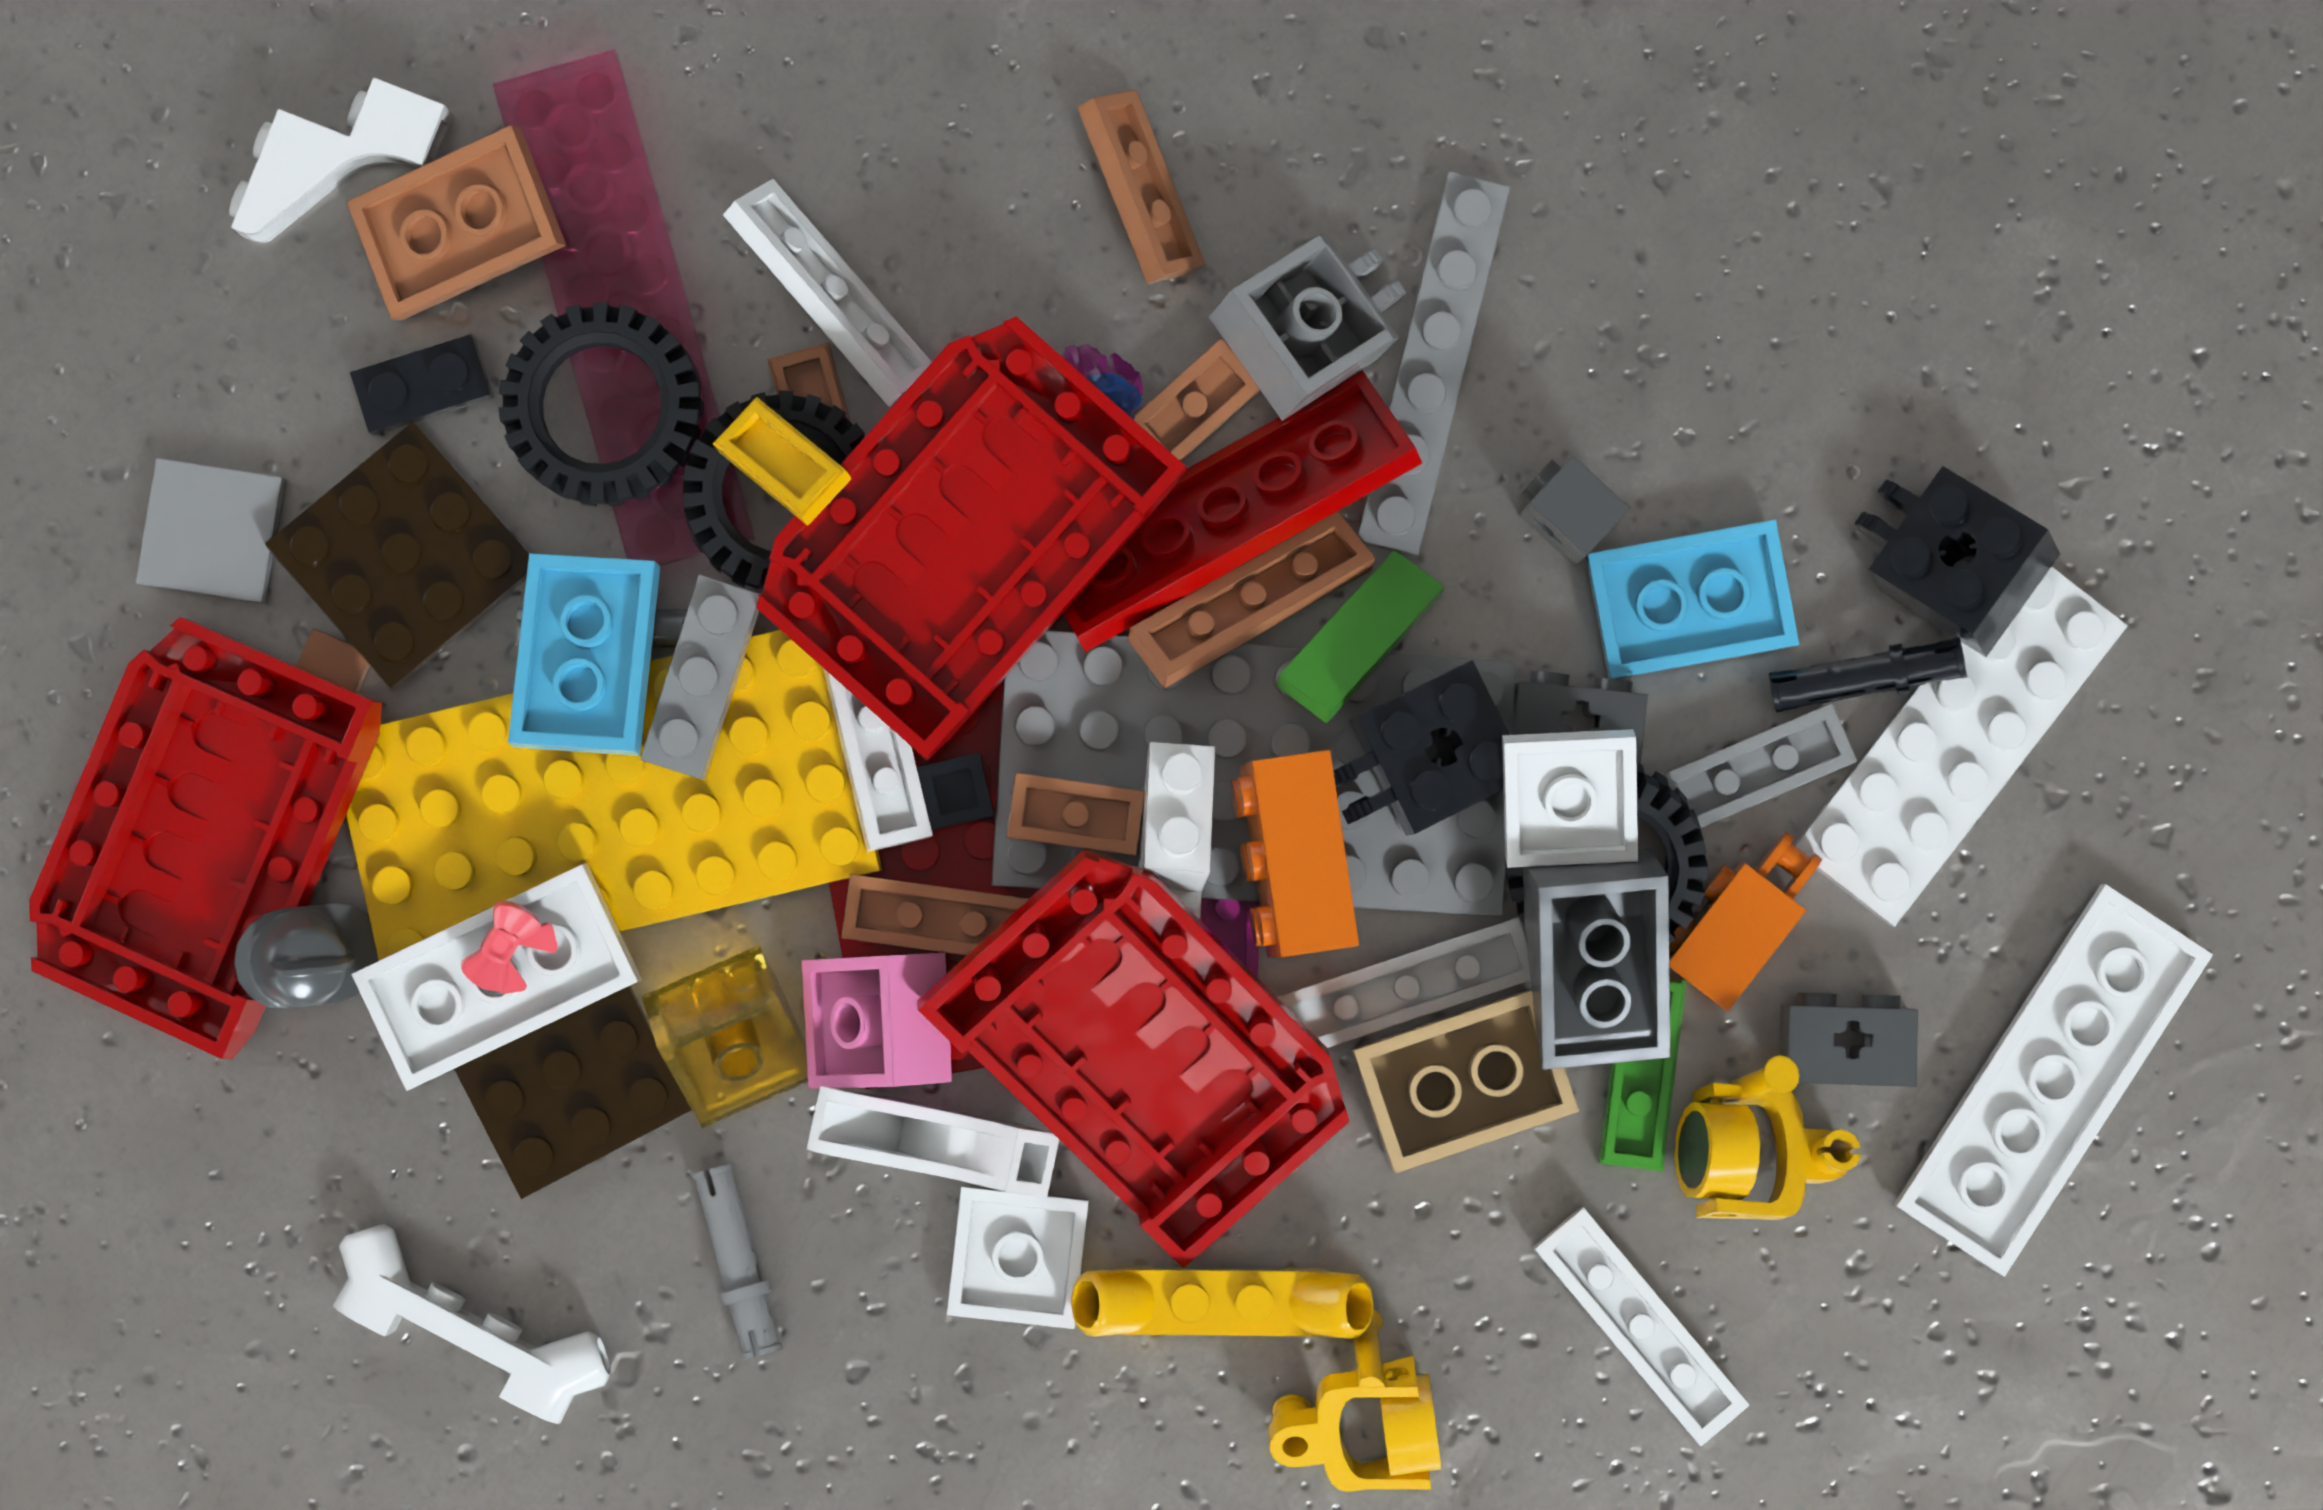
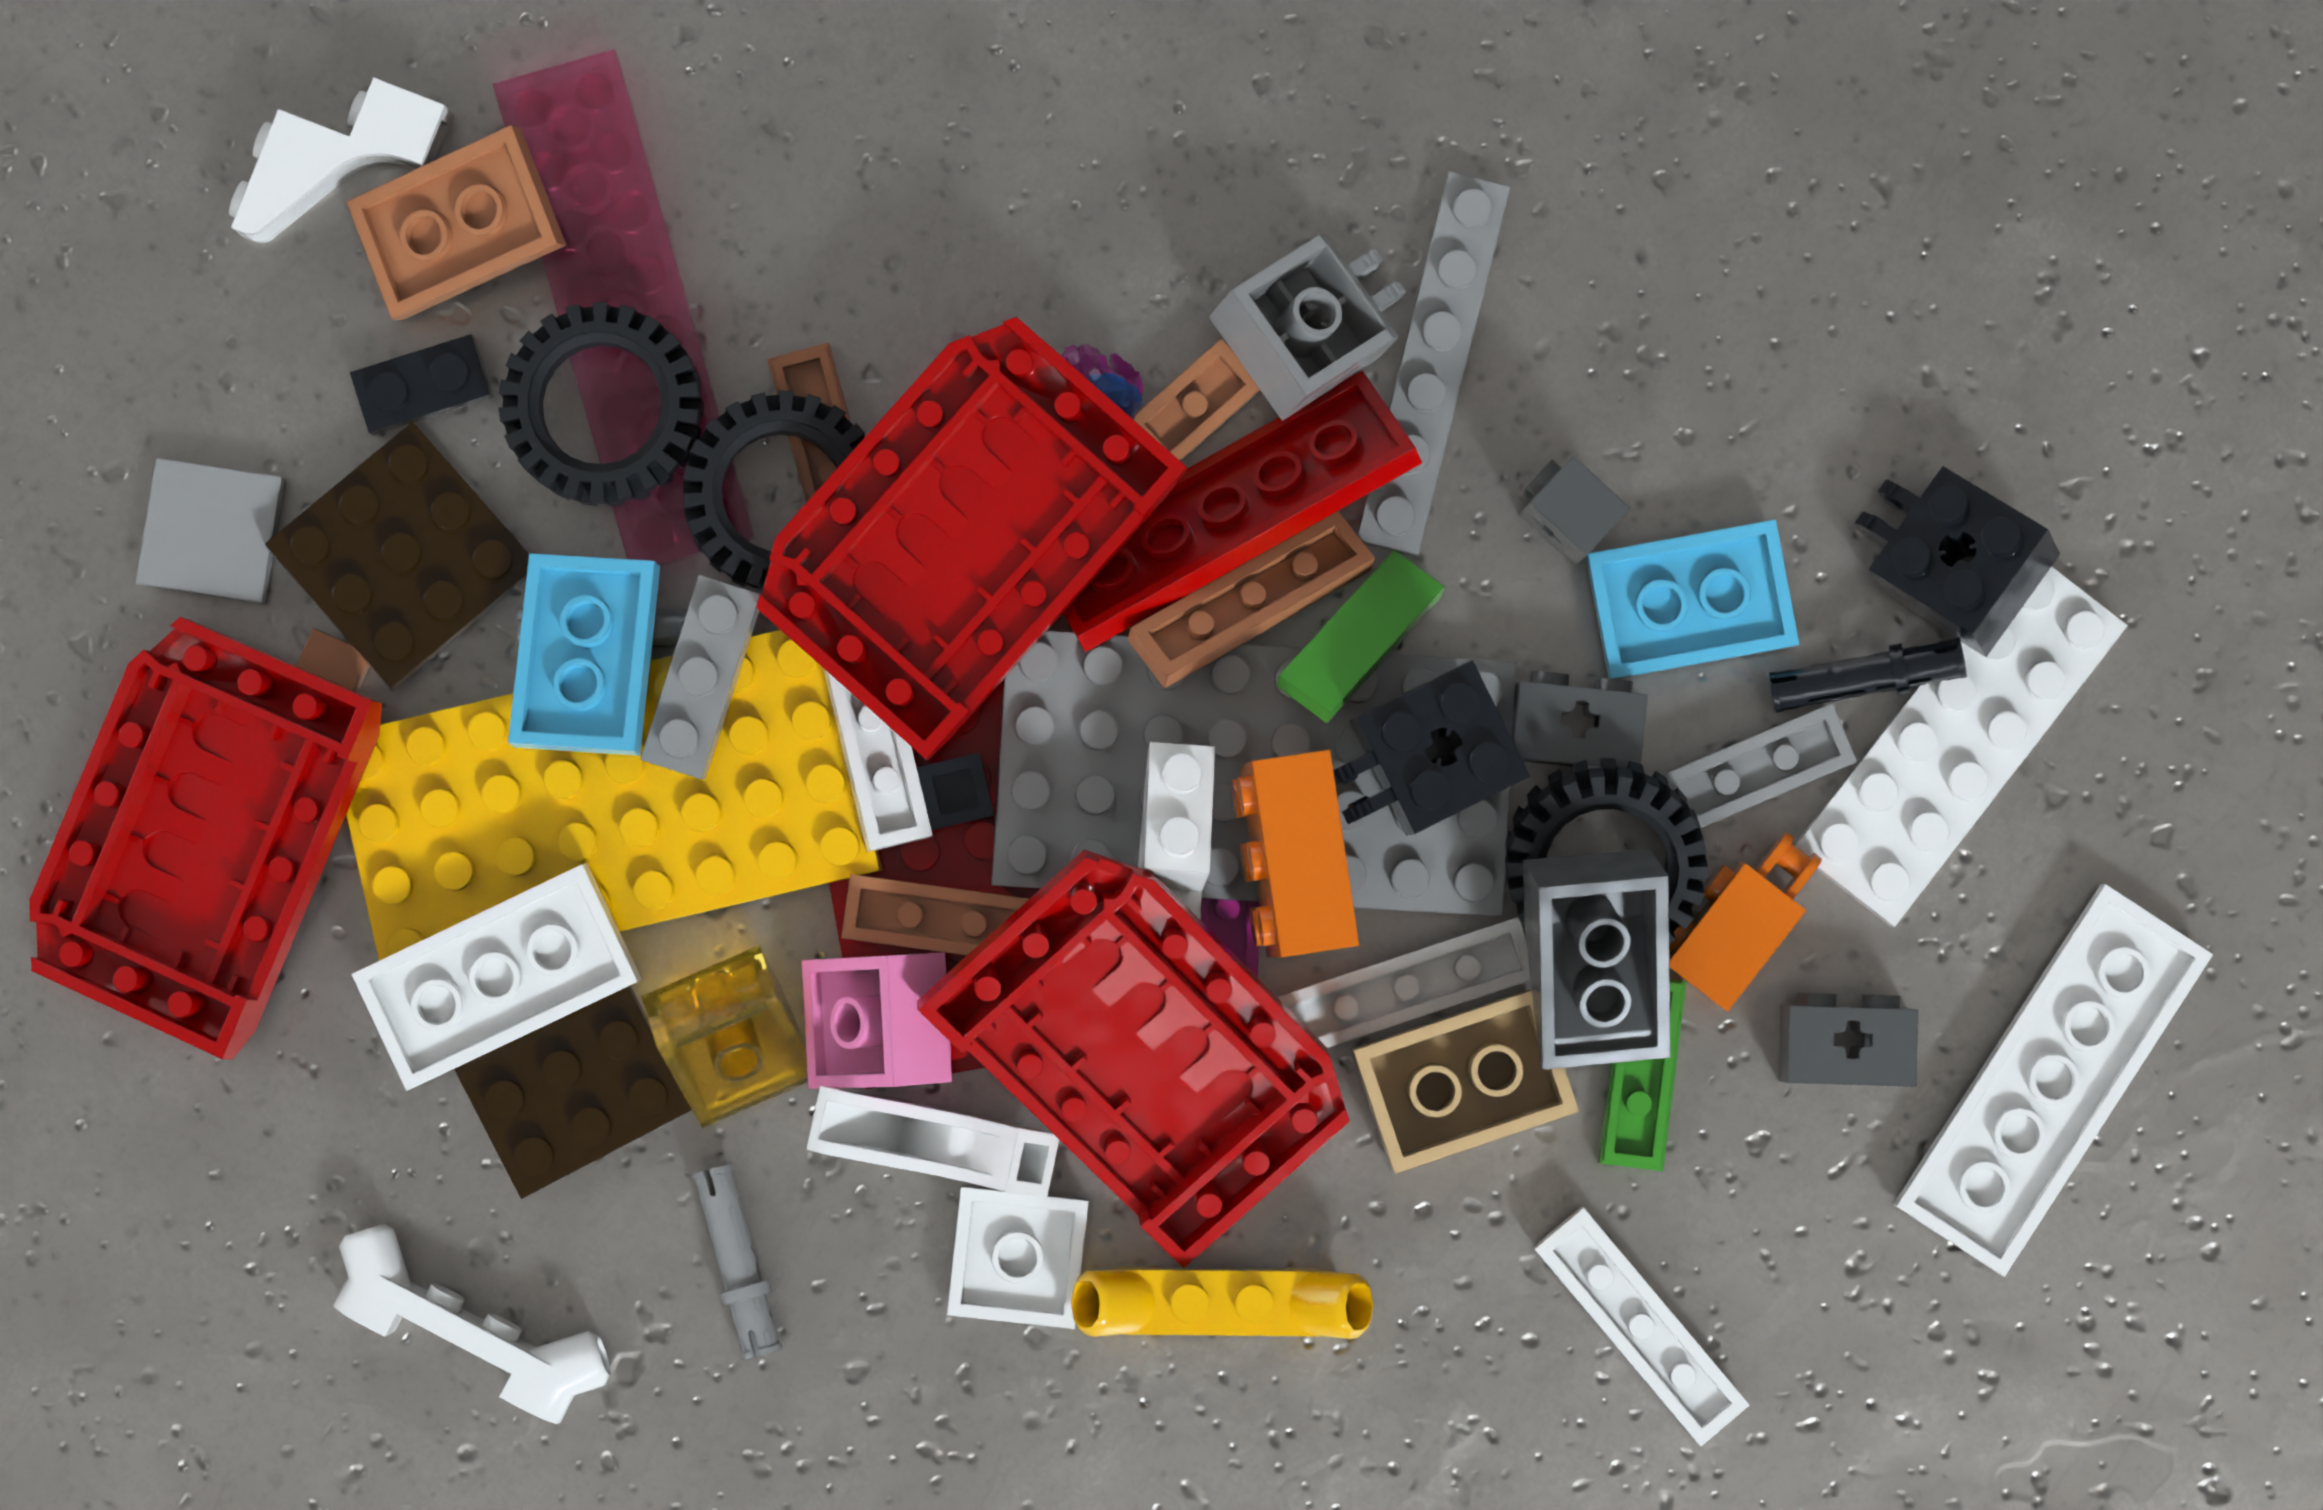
dark grey piece [234,903,379,1009] -> none
coral piece [461,901,558,994] -> none
yellow tile [713,397,852,526] -> none
white plate [723,179,932,407] -> none
nougat plate [1006,773,1145,856] -> none
nougat plate [1077,89,1206,284] -> none
yellow piece [1268,1309,1442,1492] -> none
white plate [1502,729,1638,868] -> none
yellow piece [1674,1055,1861,1220] -> none

